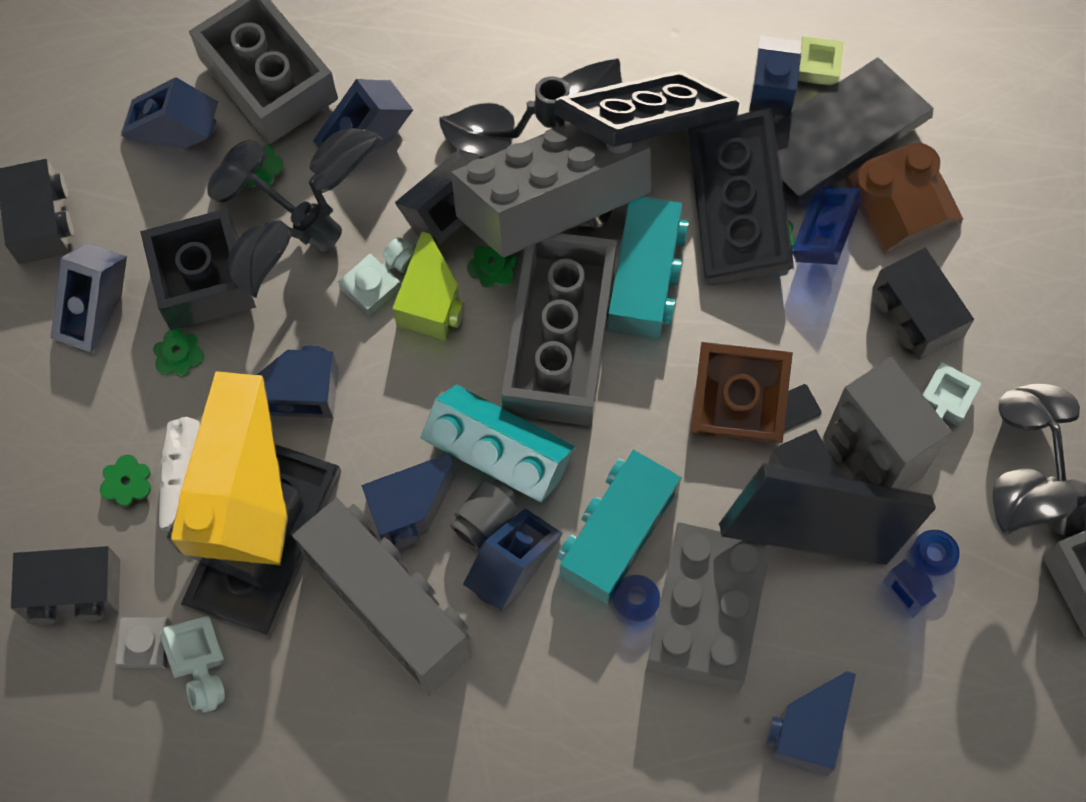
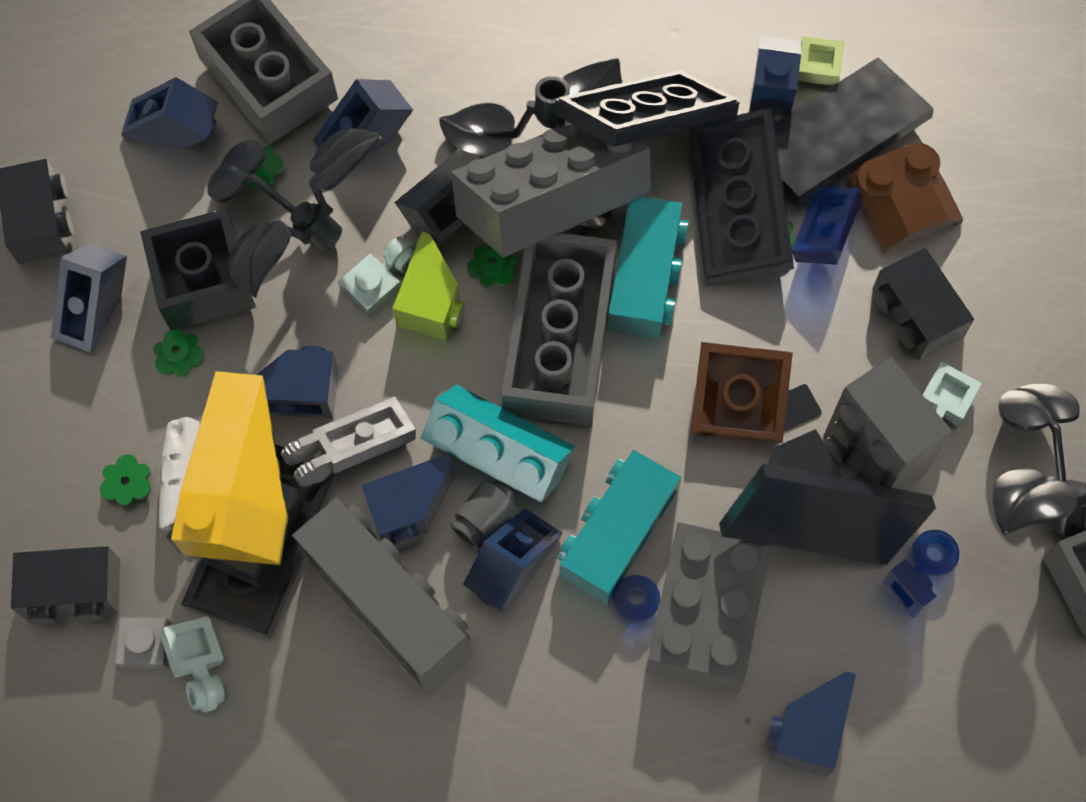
none -> light grey hinge [281,396,416,487]

